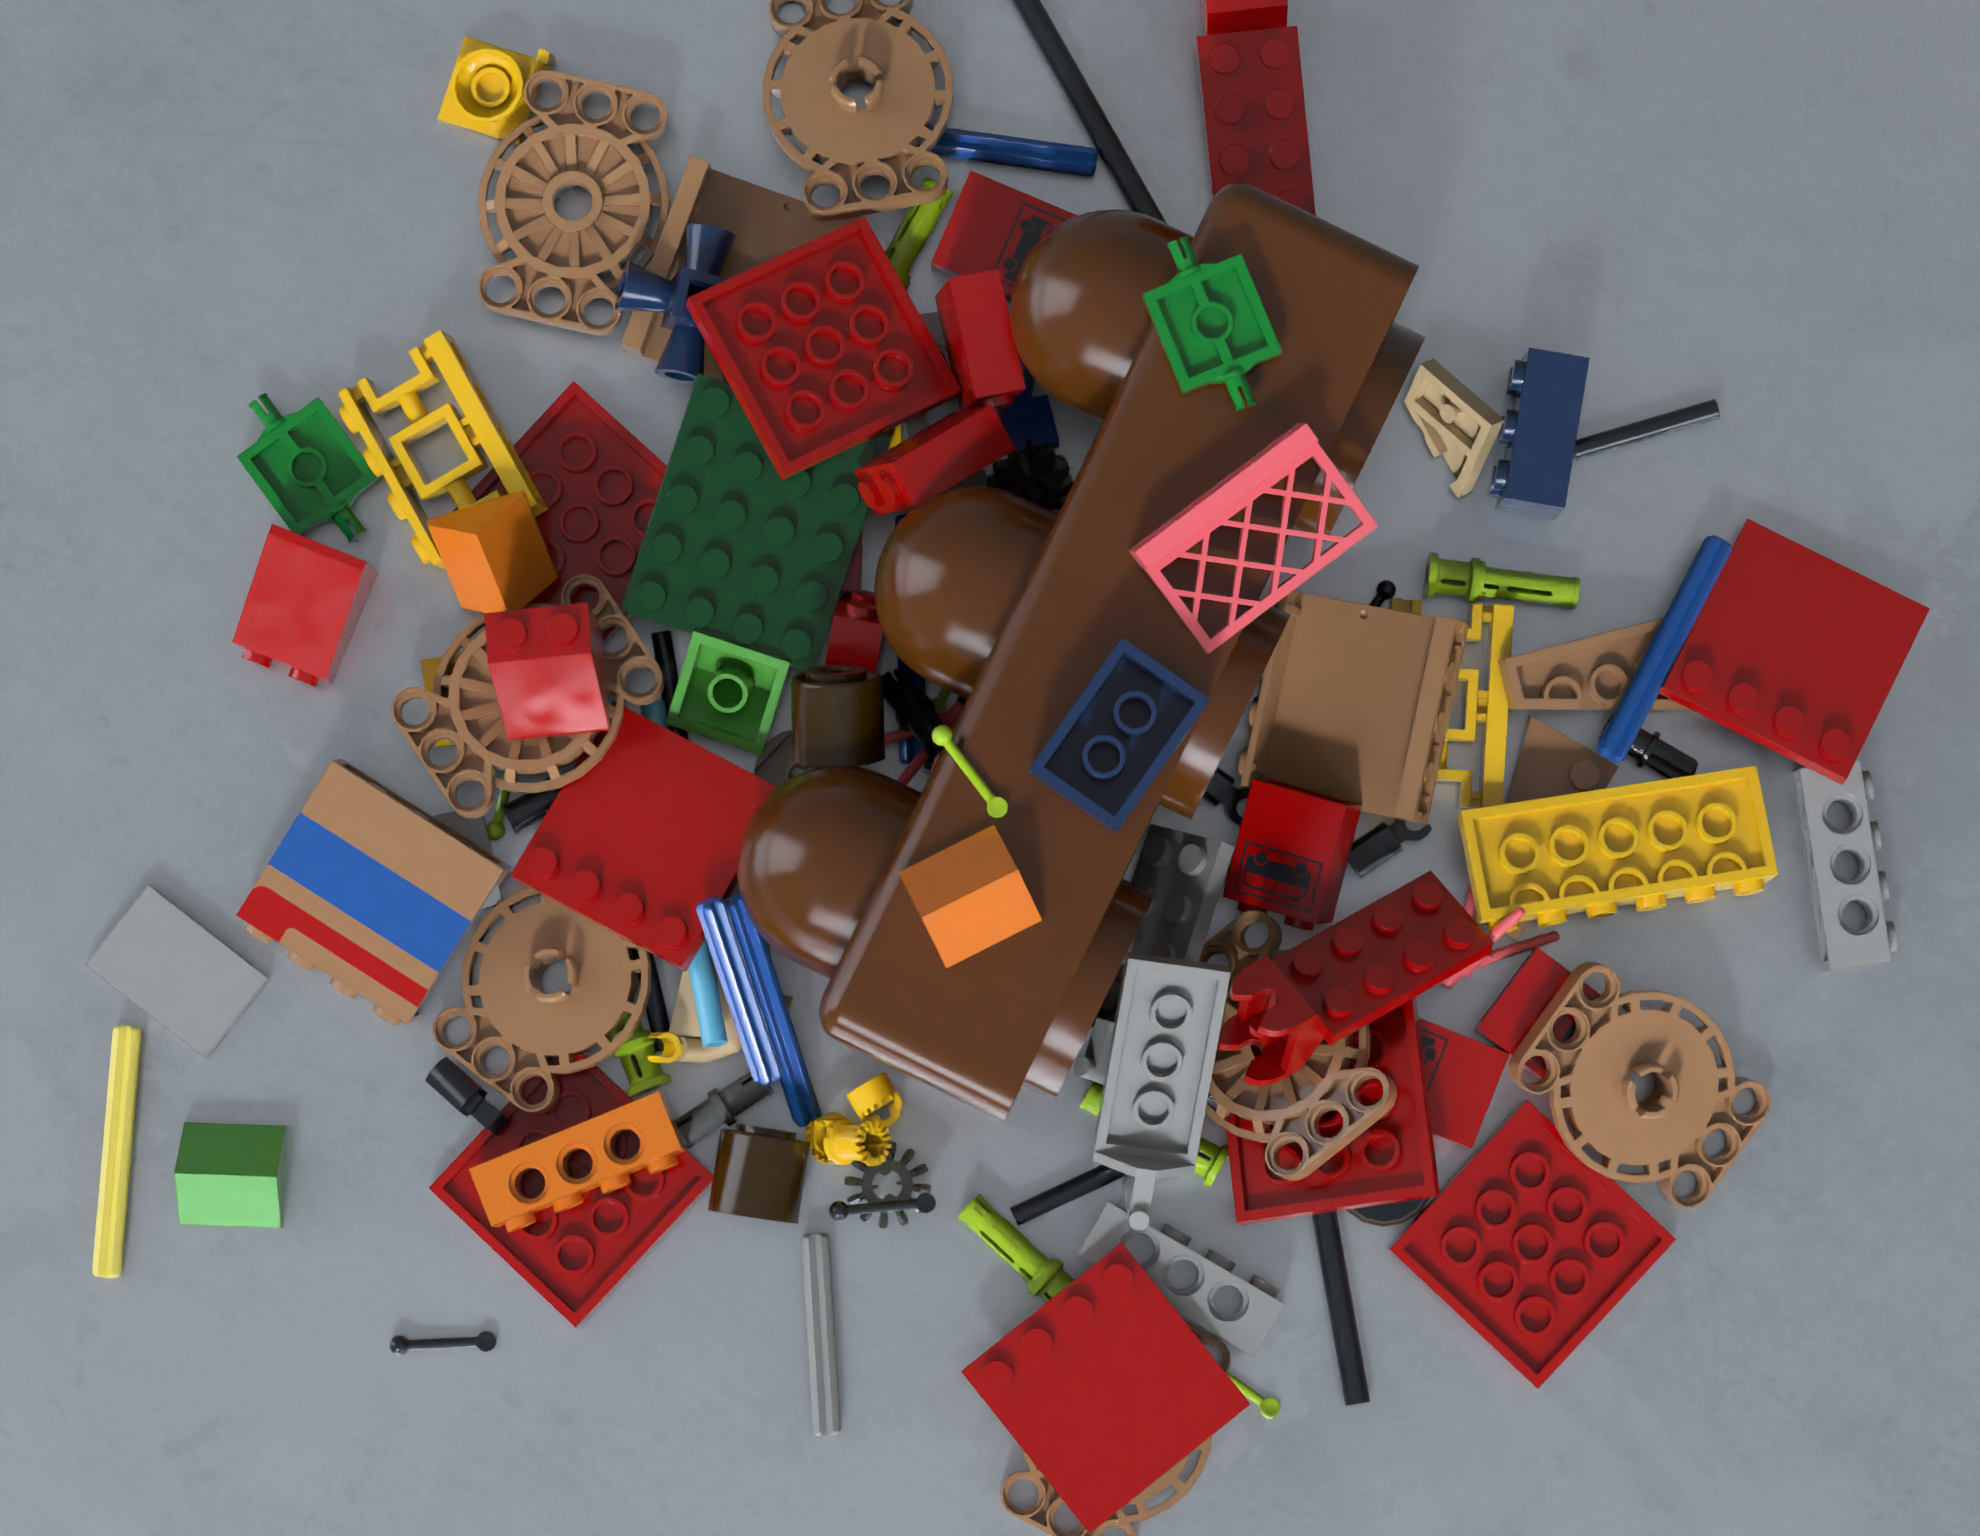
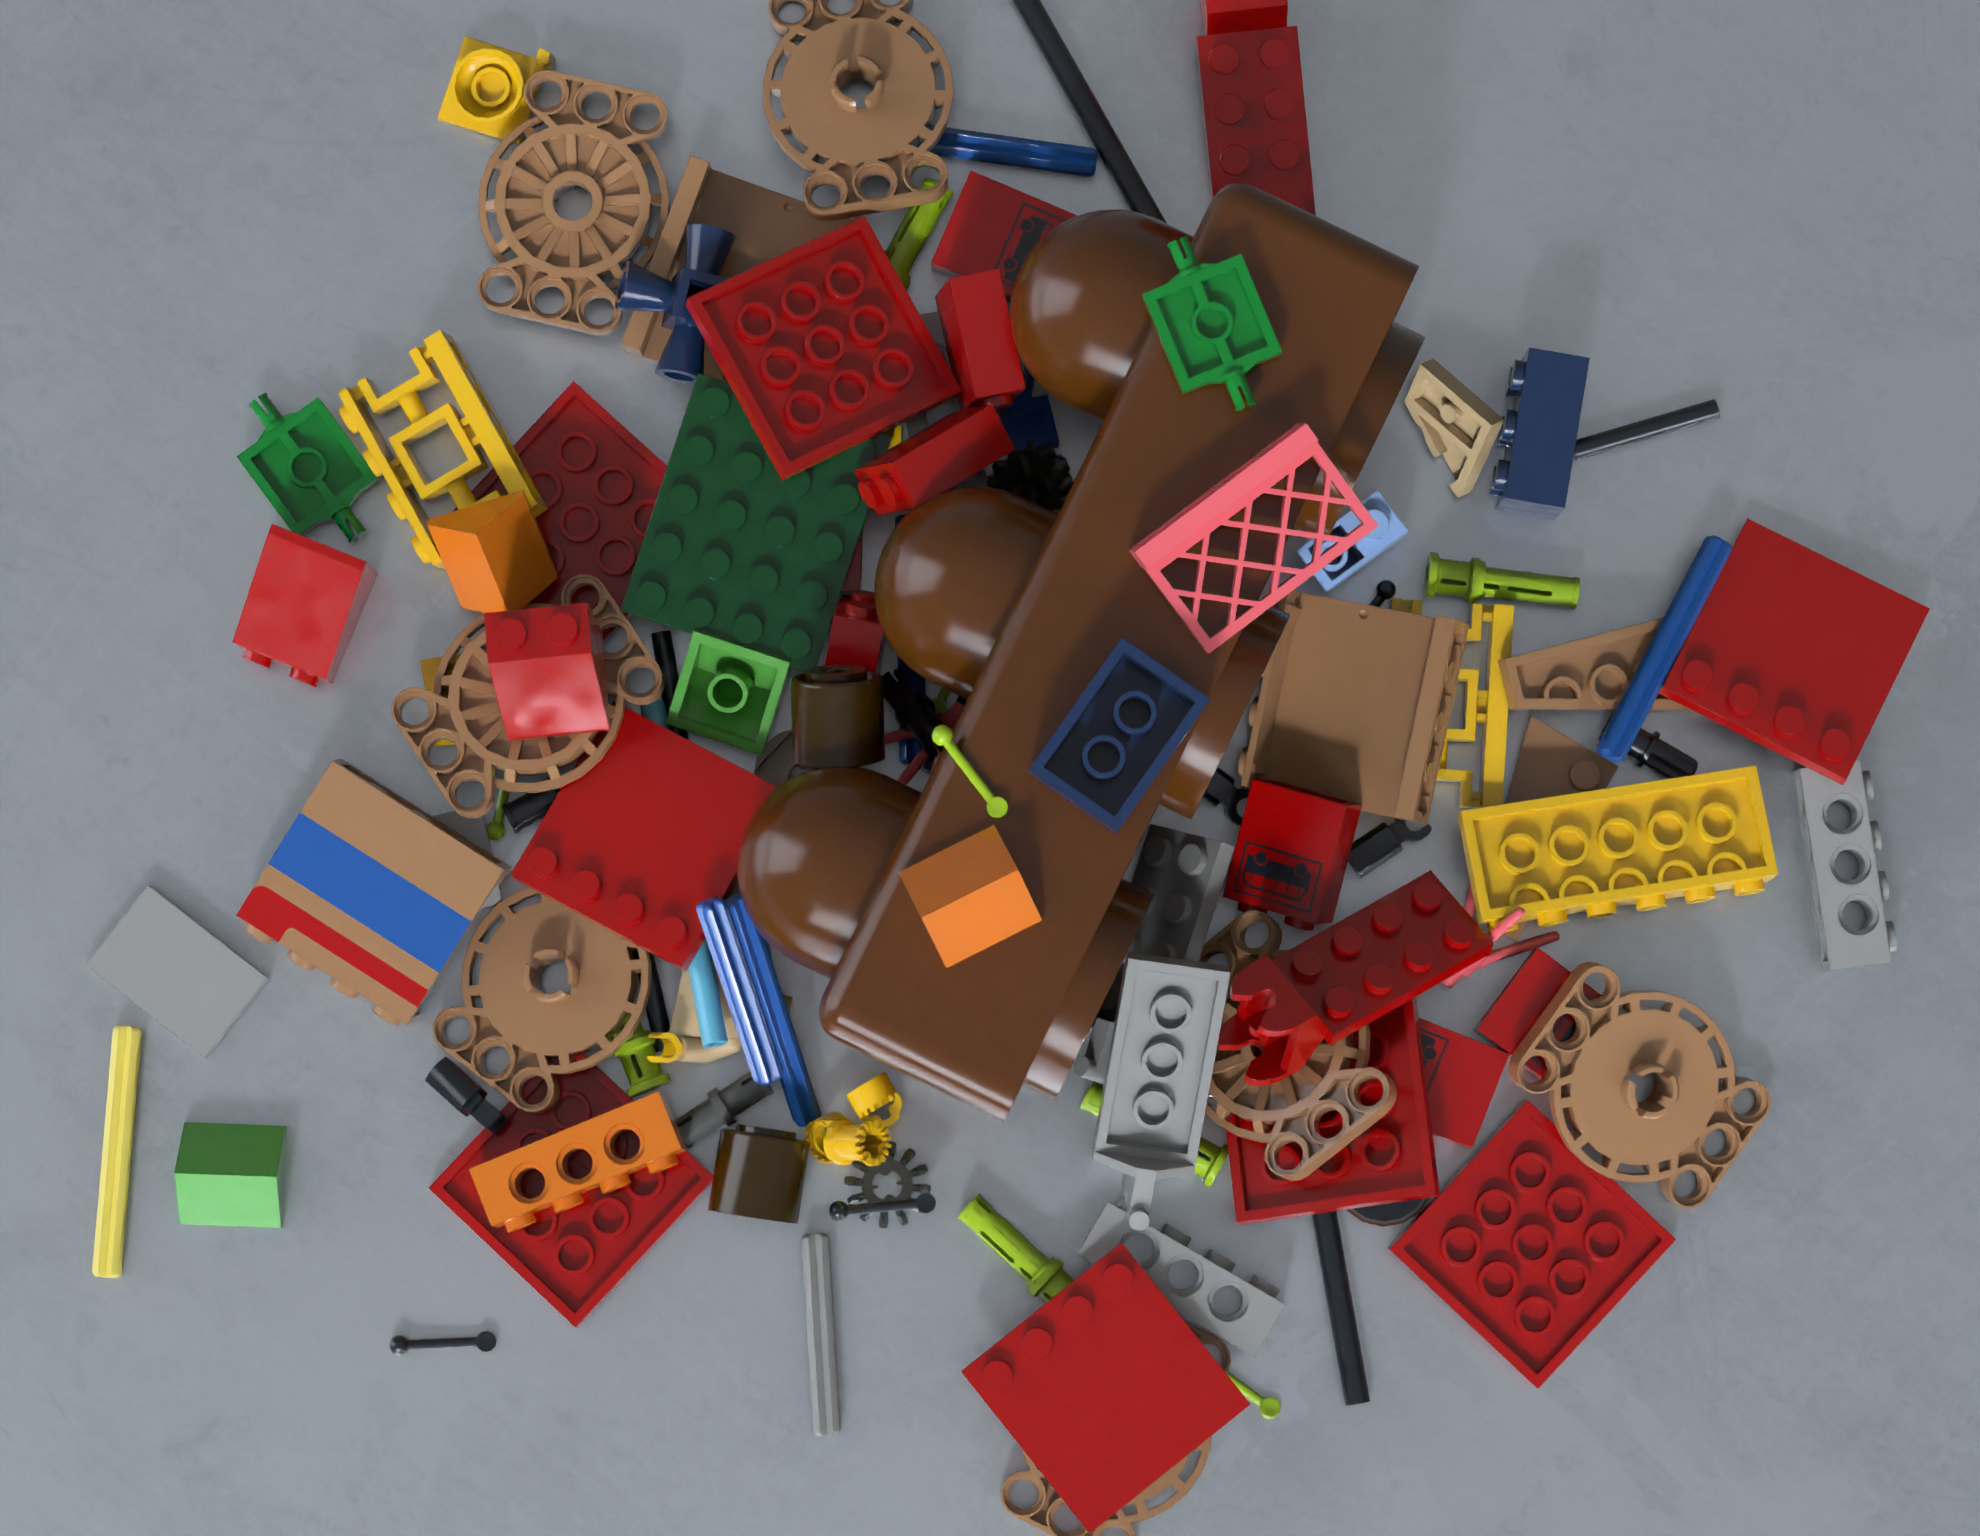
black bar [1010,1165,1125,1226] -> none
none -> light blue slope [1296,491,1408,592]

